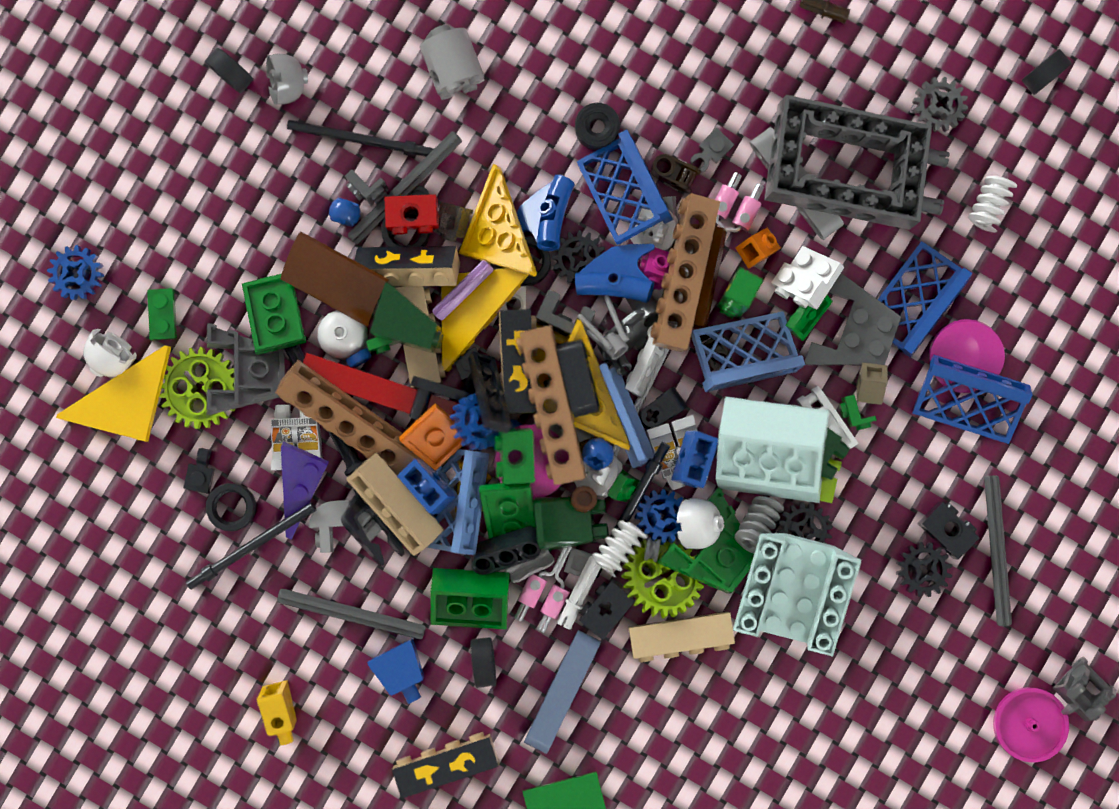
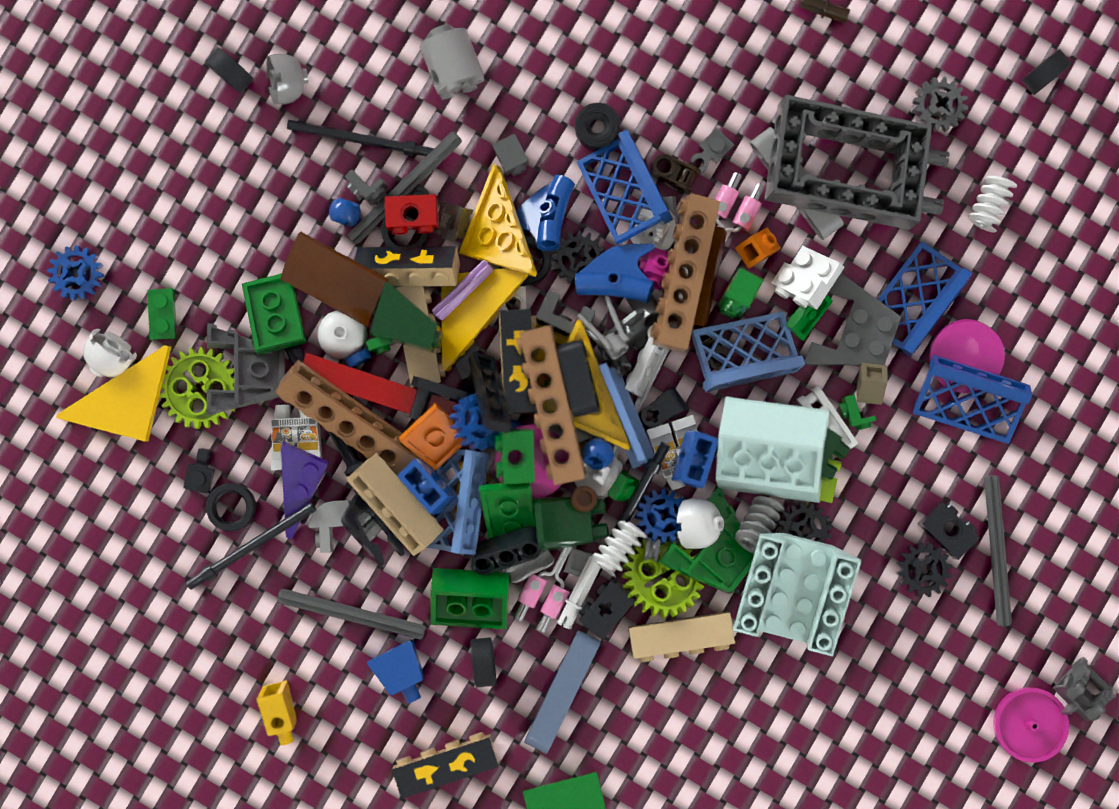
none -> dark grey brick [492,133,529,176]

